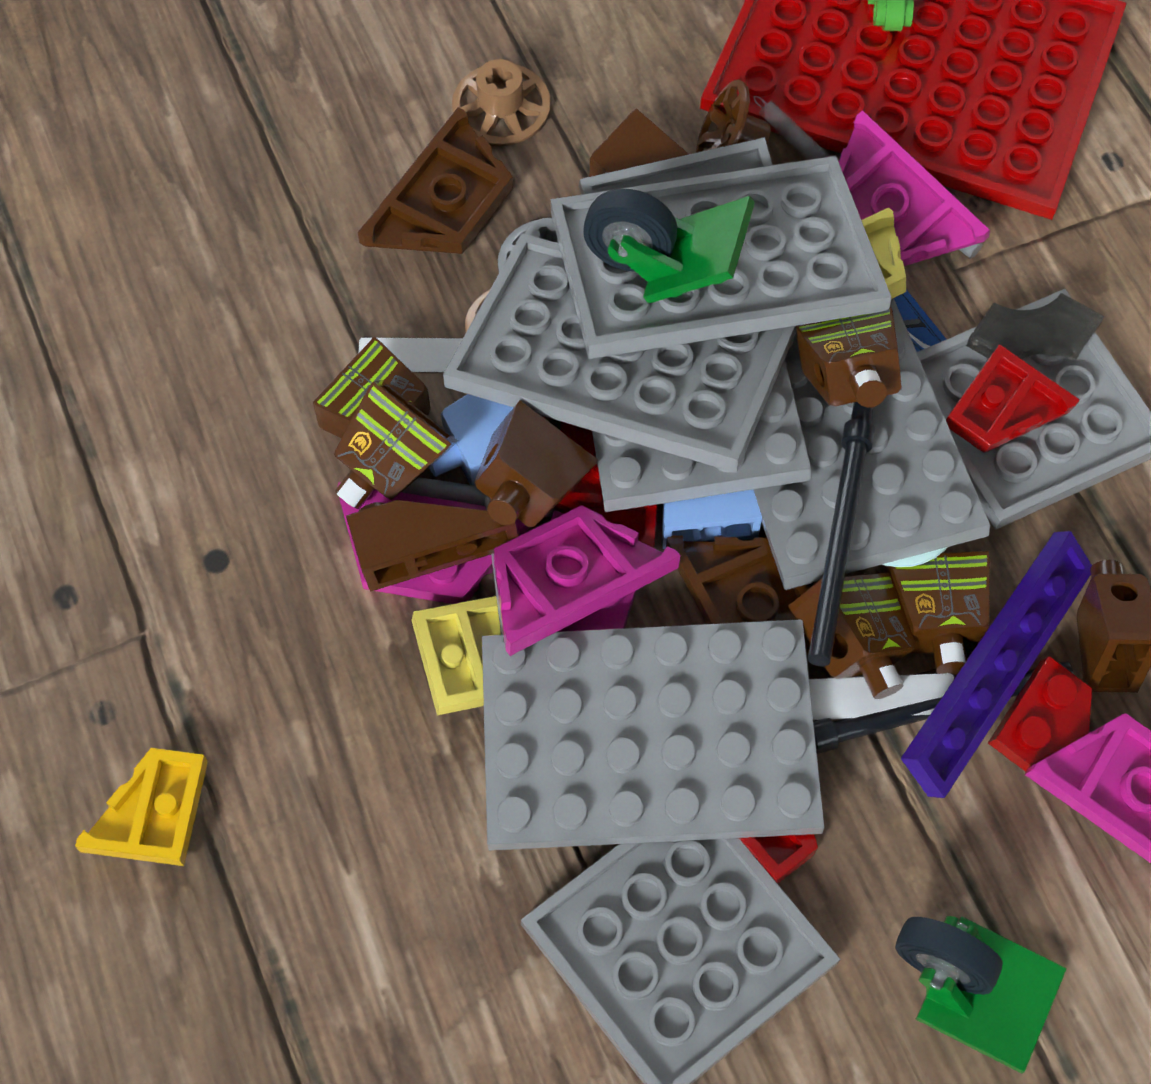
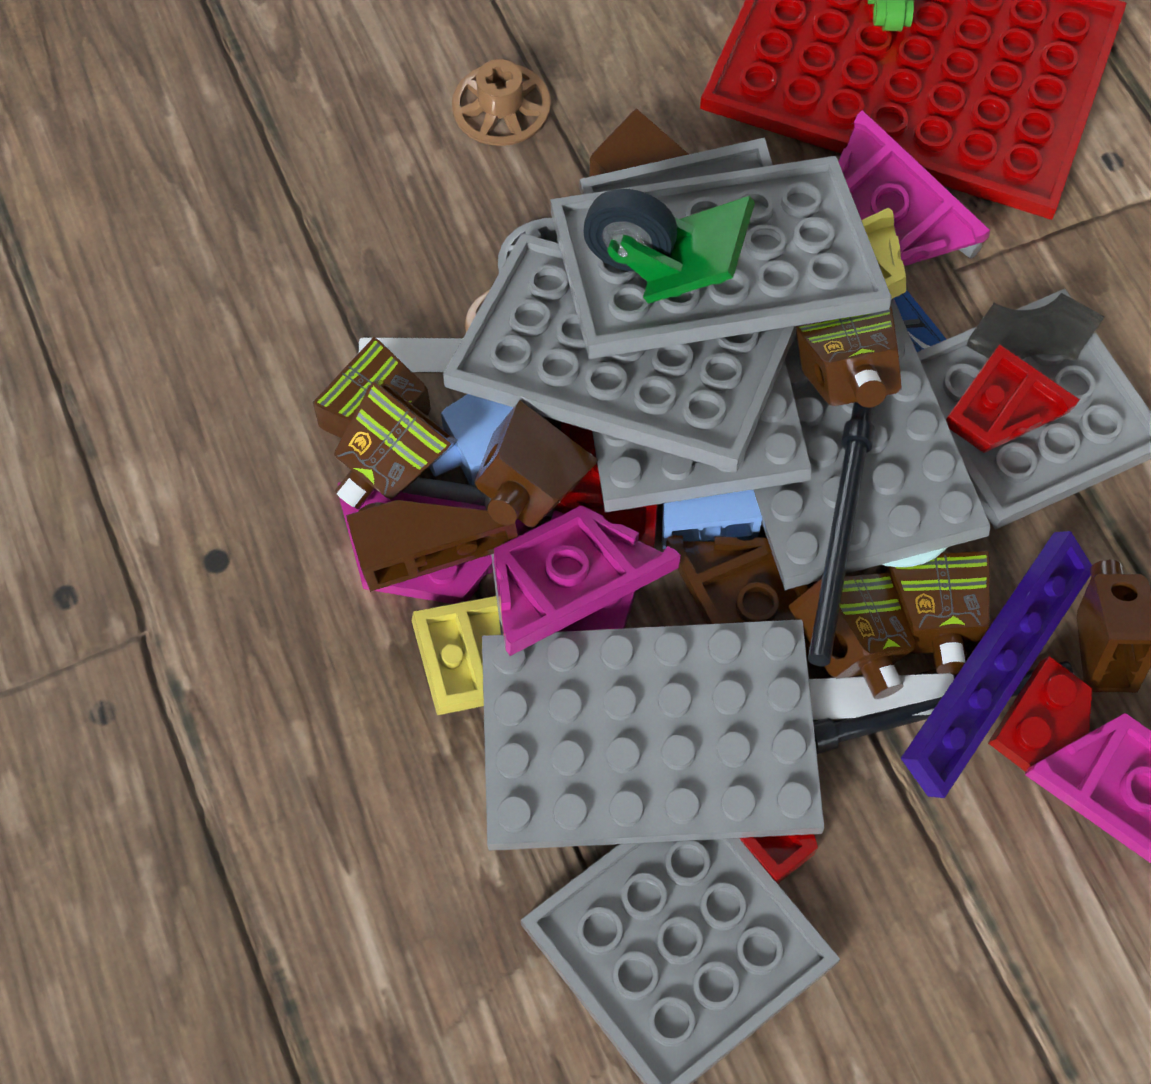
yellow wing [75,748,208,866] -> none
reddish brown wing [358,107,513,254] -> none
reddish brown wheel [696,79,770,153] -> none
light grey piece [754,96,830,160] -> none
green plate [895,916,1067,1074] -> none

